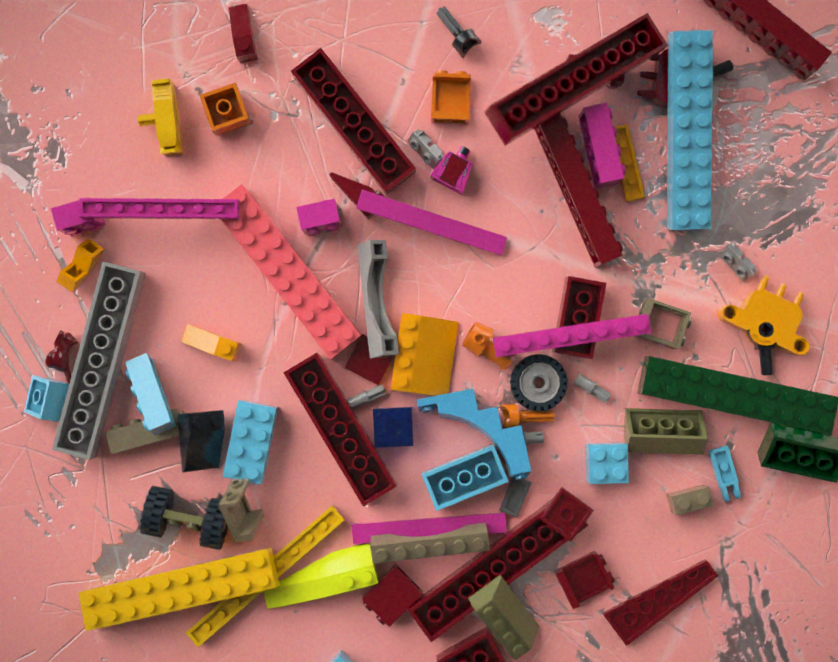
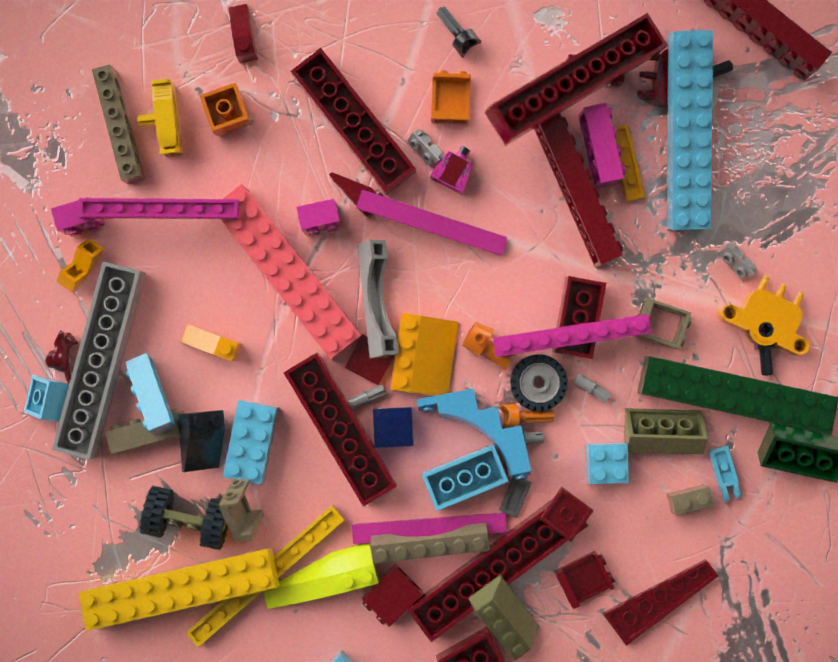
none -> dark tan brick [92,64,145,184]

